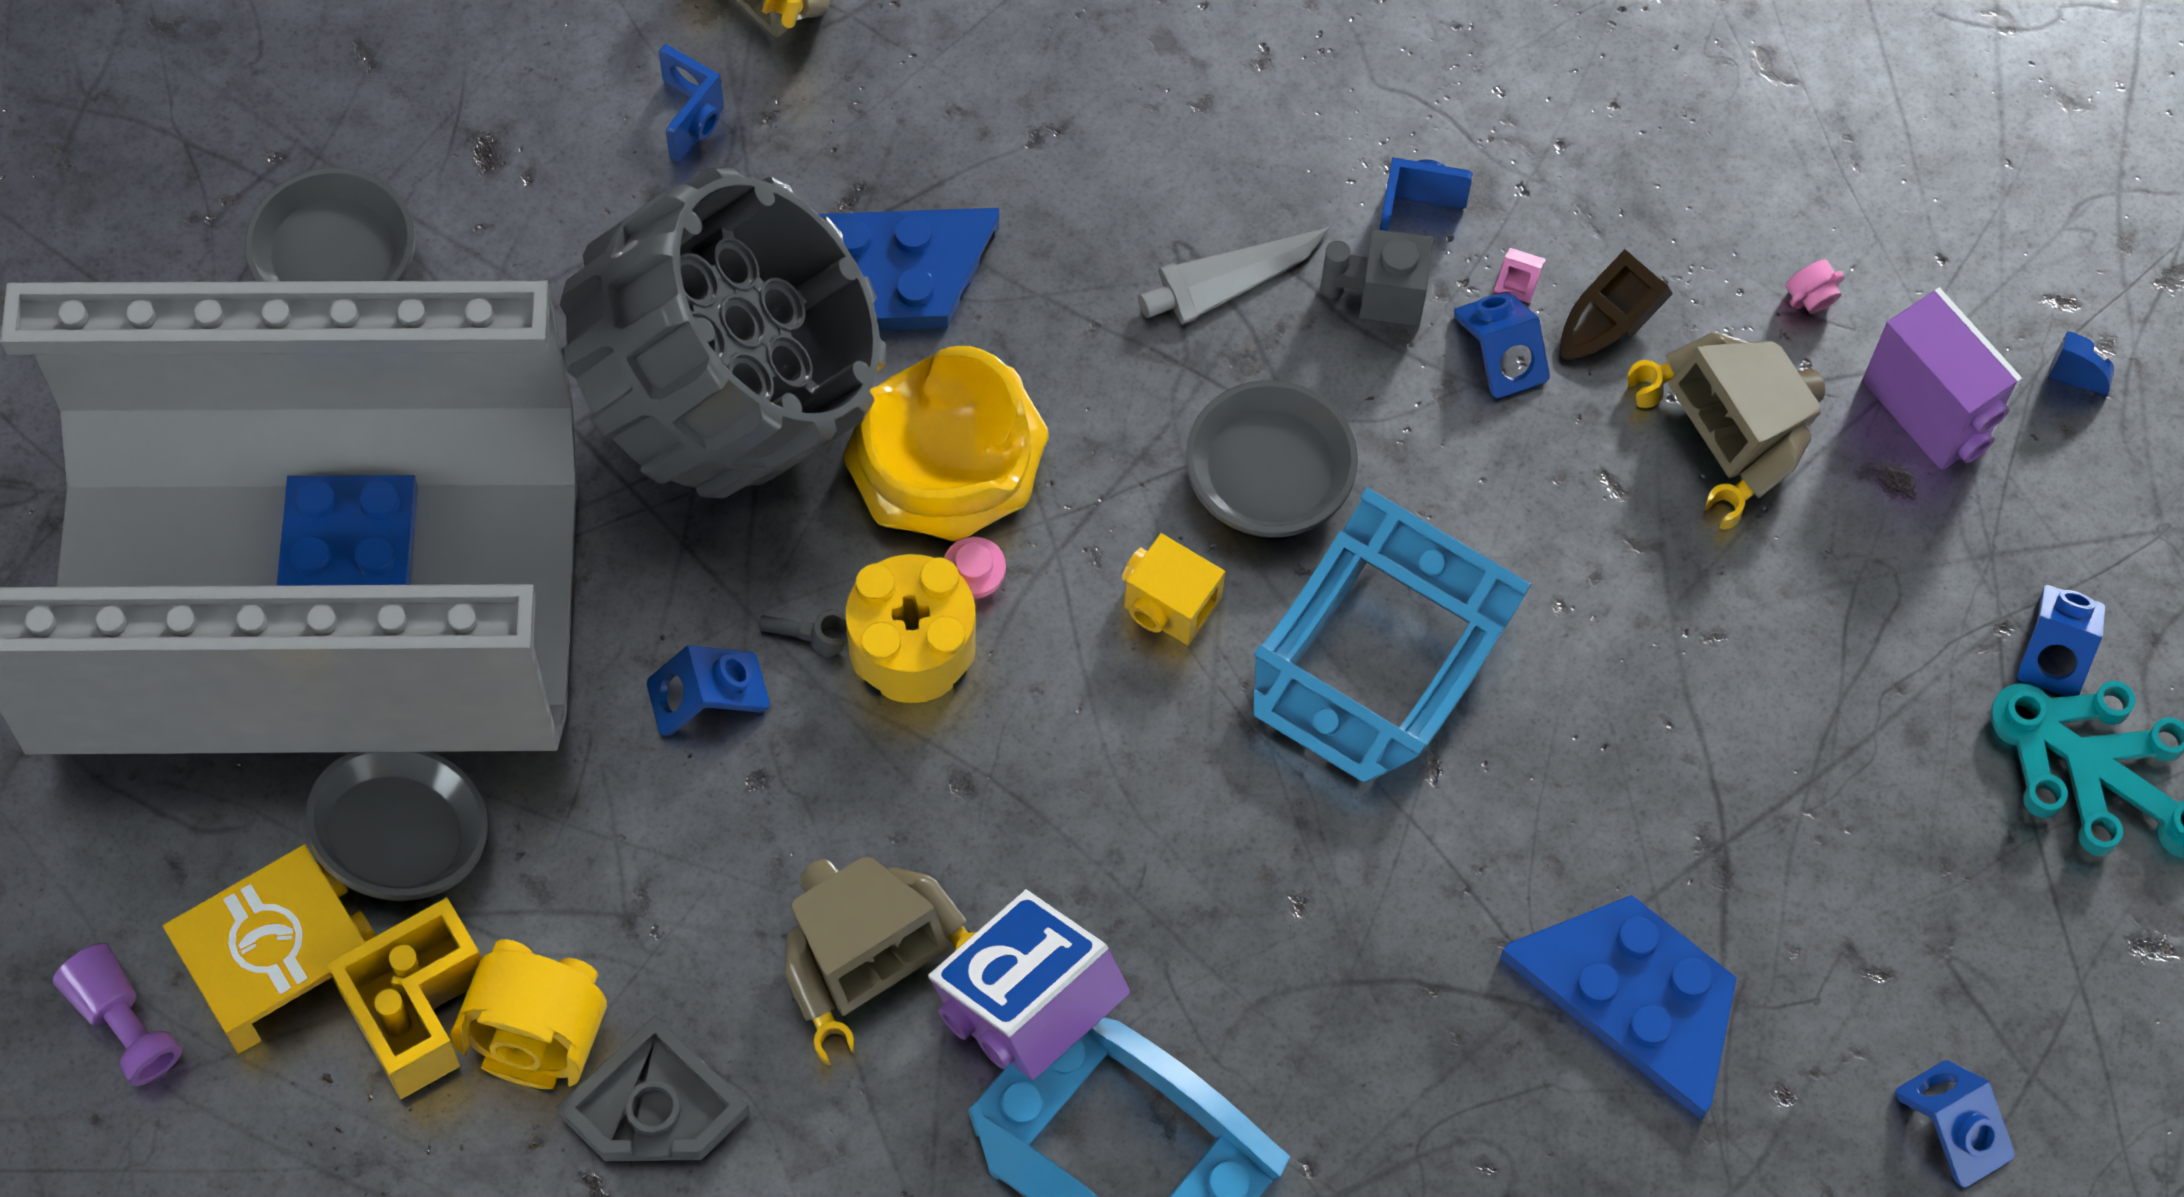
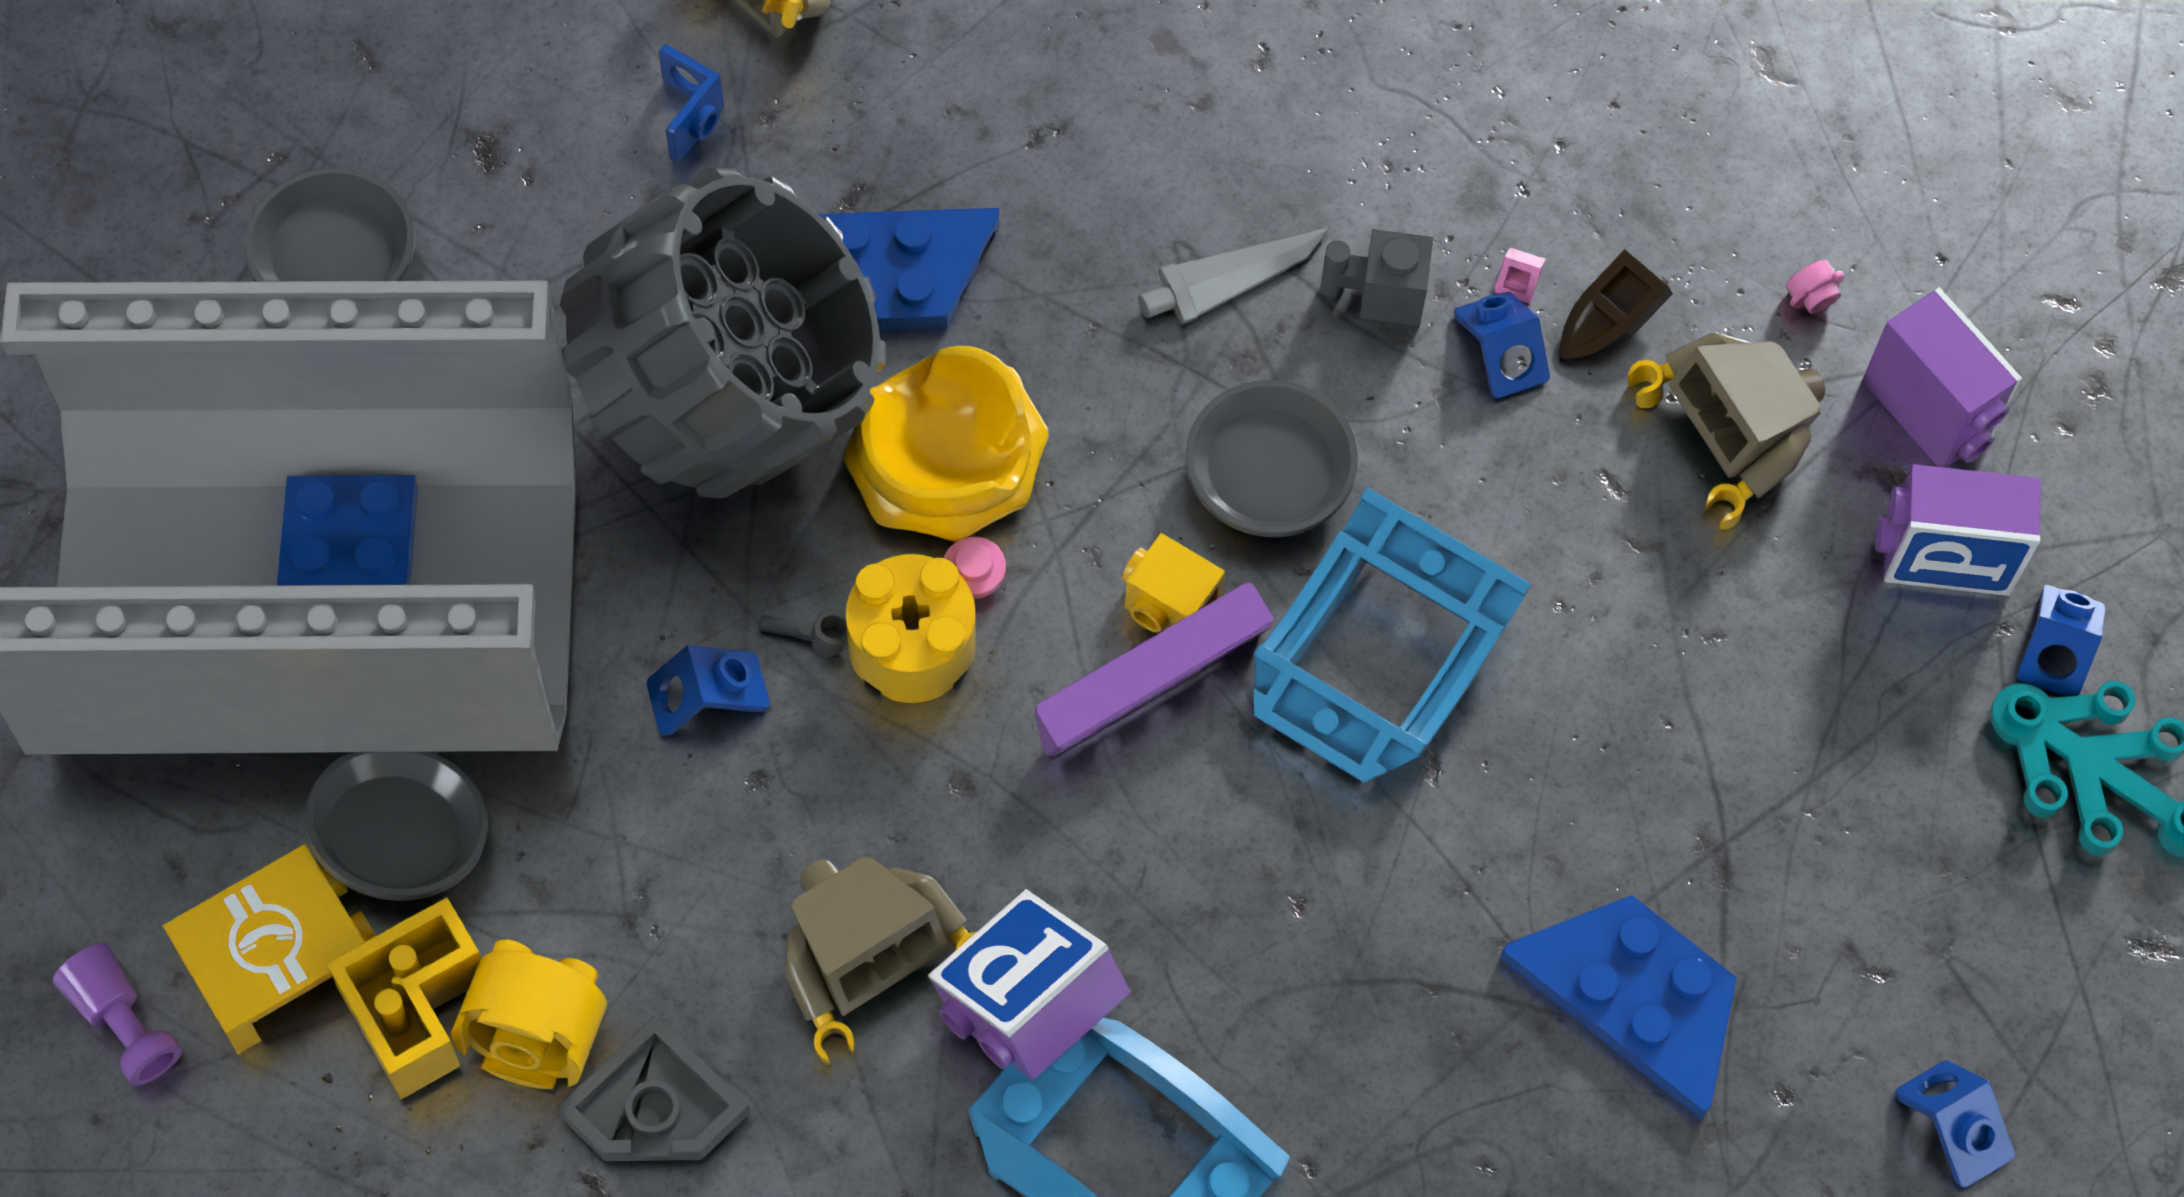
blue bracket [1379,157,1473,231] -> none
blue tile [2048,331,2114,396] -> none
none -> medium lavender slope [1035,582,1275,758]
none -> piece [1875,464,2041,596]

